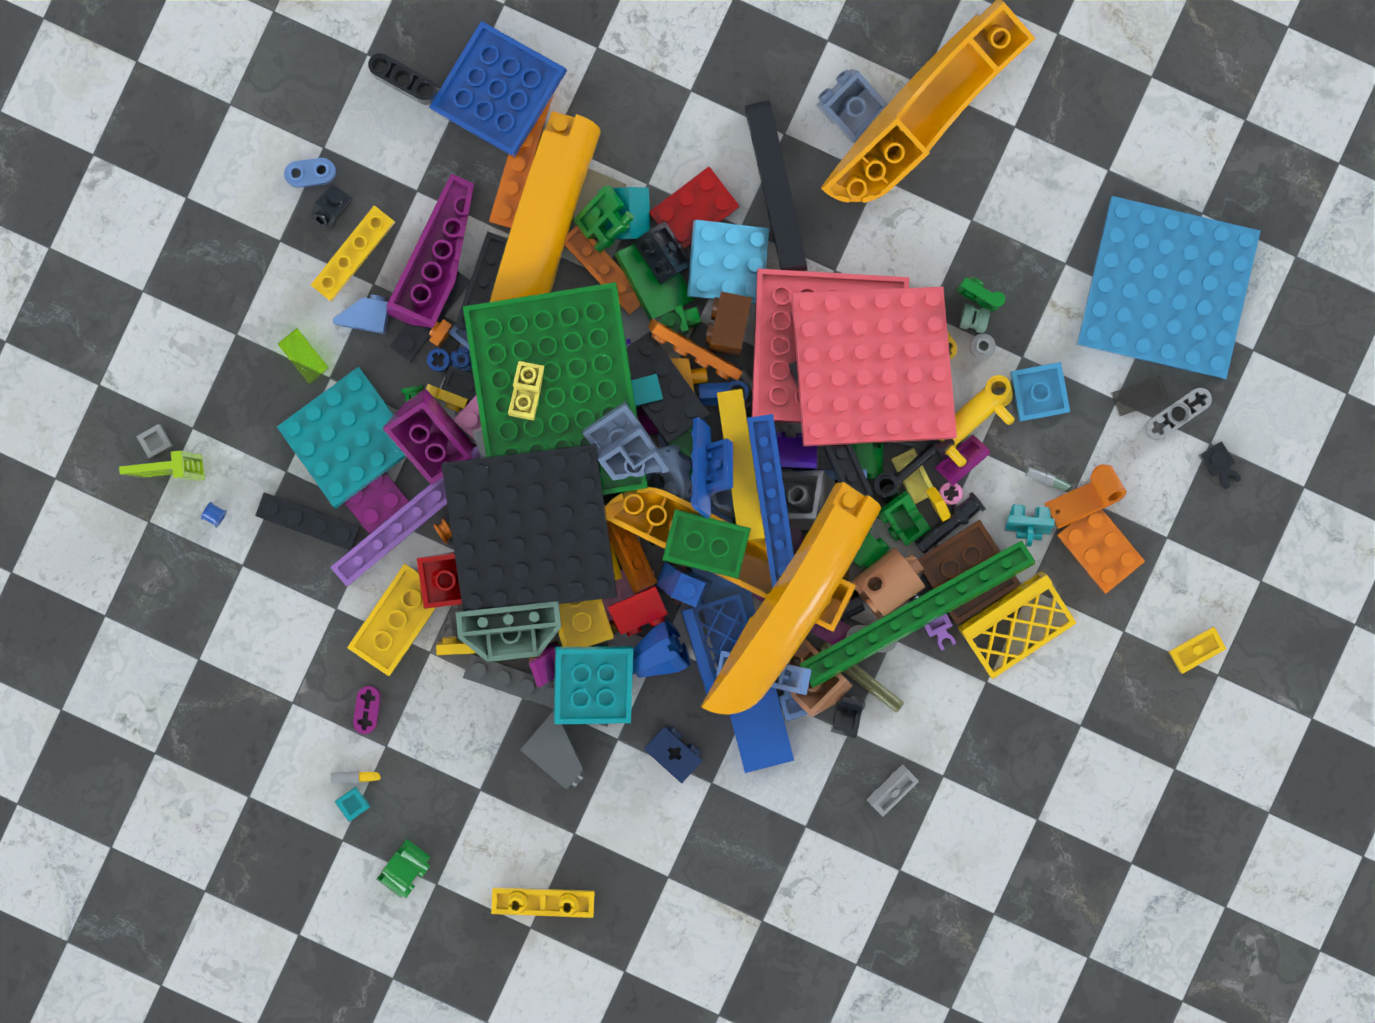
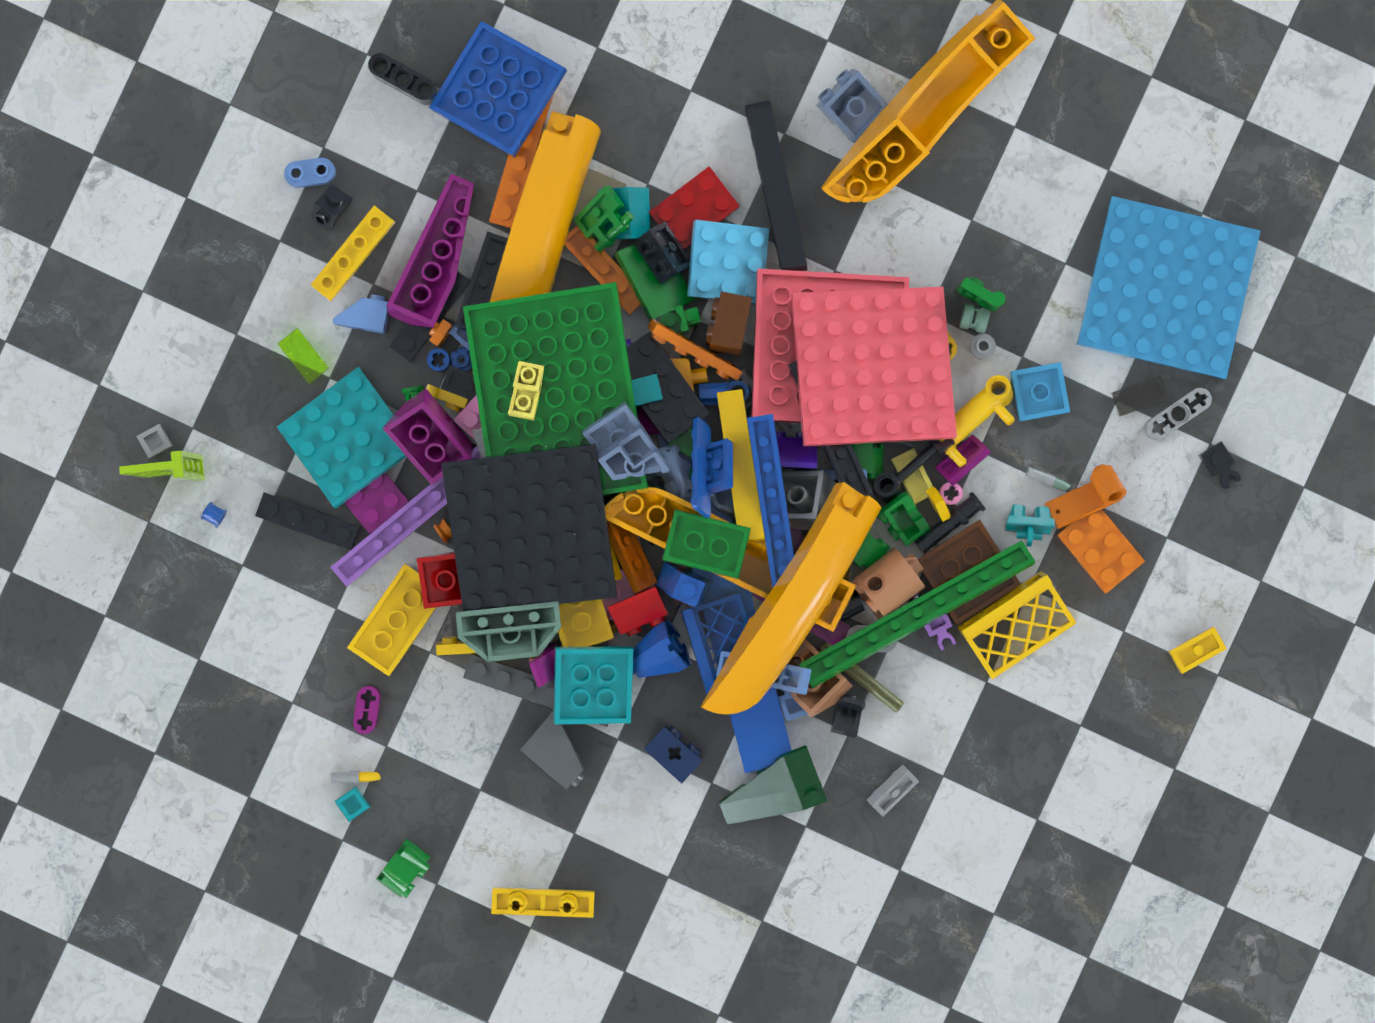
none -> wedge [719,745,827,825]

